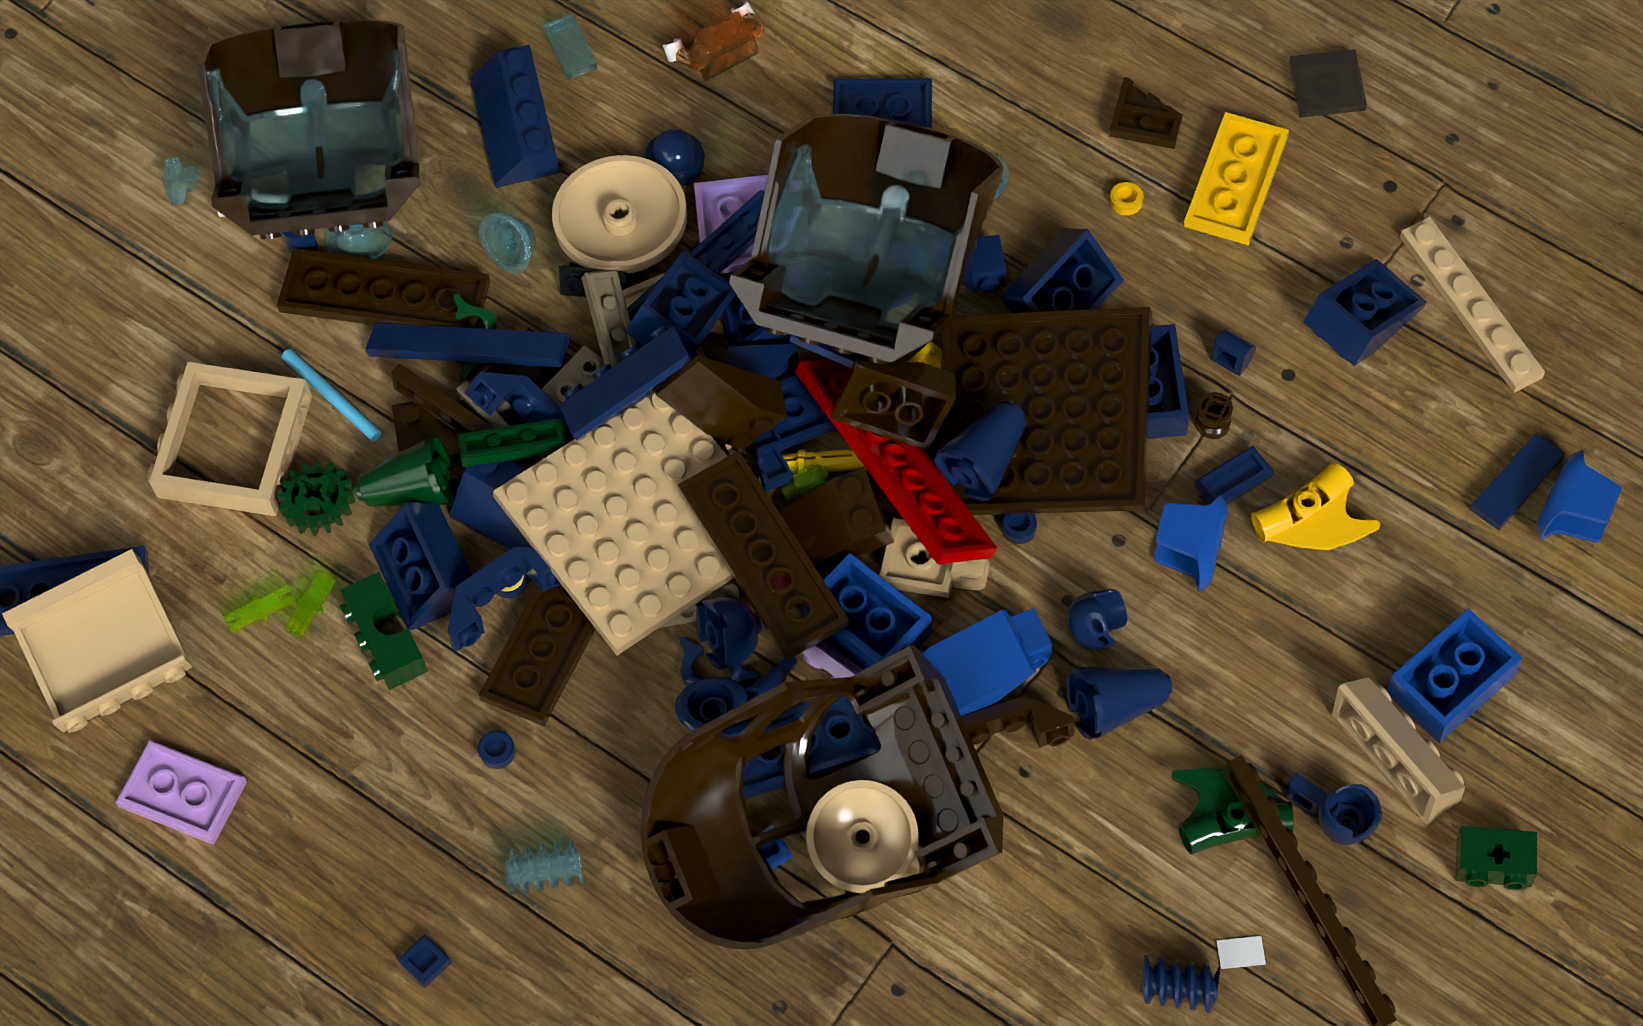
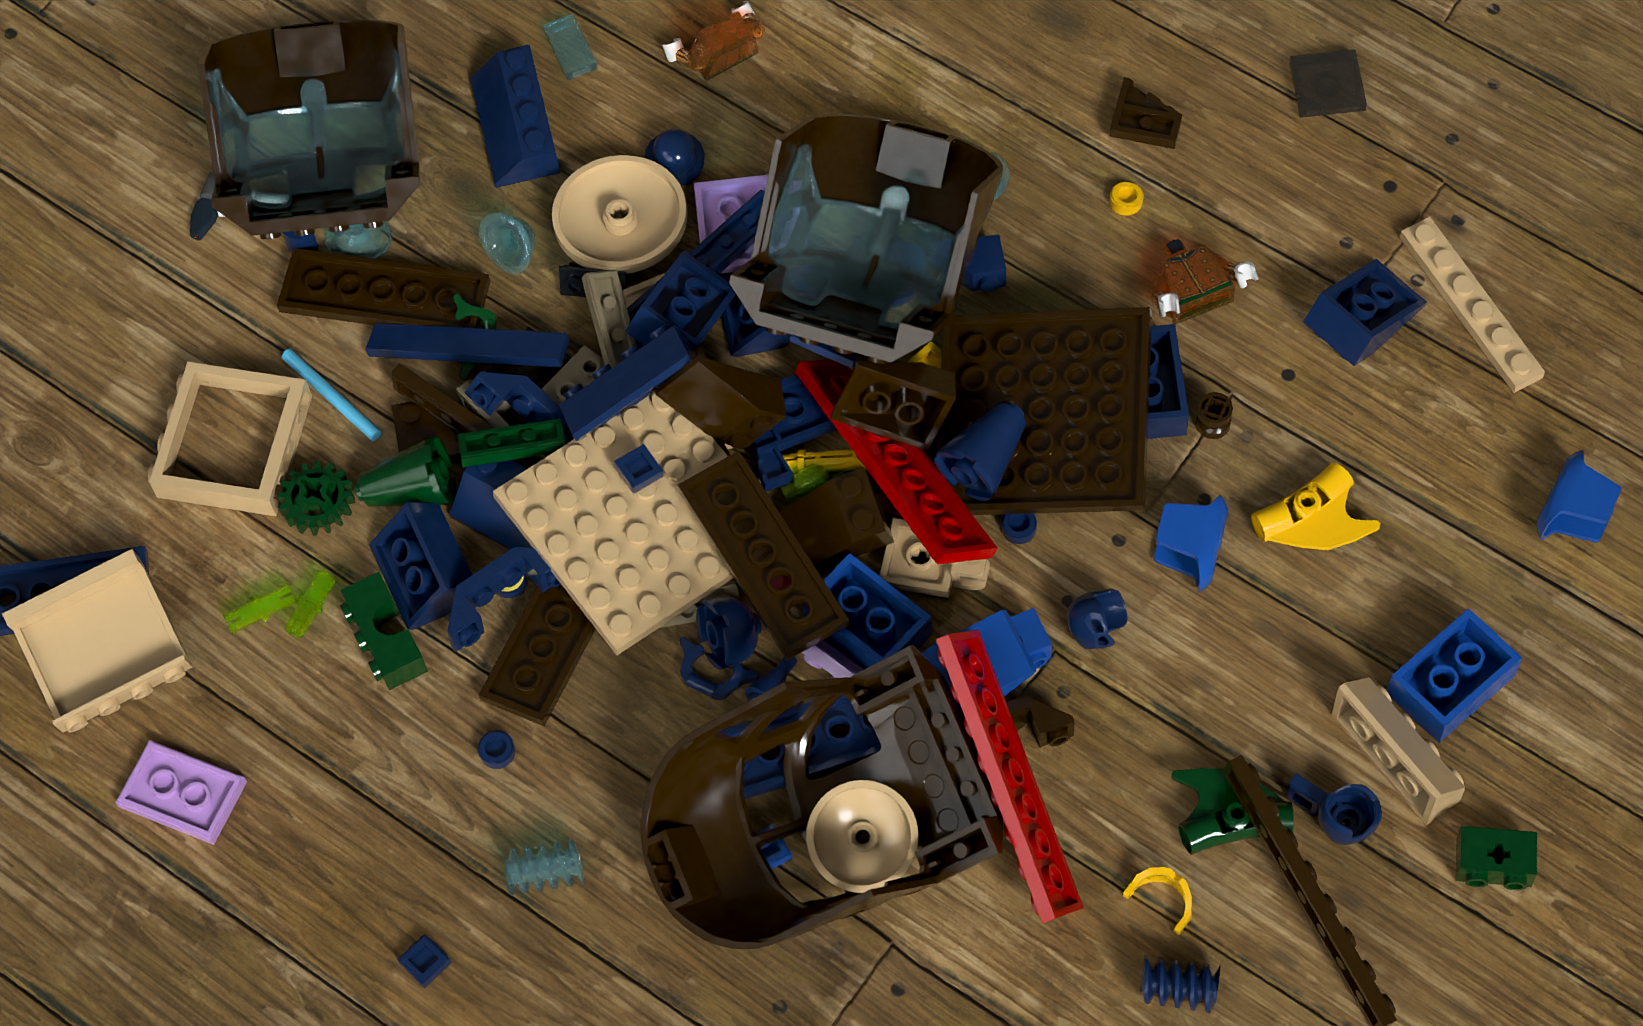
clear light blue tile [162,157,200,205] -> none
dark blue hat [675,677,748,732] -> none
dark blue slope [728,344,799,380] -> none
dark blue tile [833,78,932,129] -> none
dark blue slope [1000,228,1124,313] -> none
dark blue cone [1066,667,1172,740] -> none
yellow plate [1184,112,1289,246] -> none
dark blue tile [1195,446,1274,505] -> none
dark blue brick [1211,329,1256,376] -> none
white sticker [1216,936,1266,969] -> none
dark blue tile [1470,433,1565,531] -> none
none -> black piece [190,172,218,240]
none -> dark blue plate [614,444,663,494]
none -> red plate [936,630,1084,923]
none -> yellow helmet [1123,867,1192,935]
none -> clear orange torso [1151,239,1258,325]

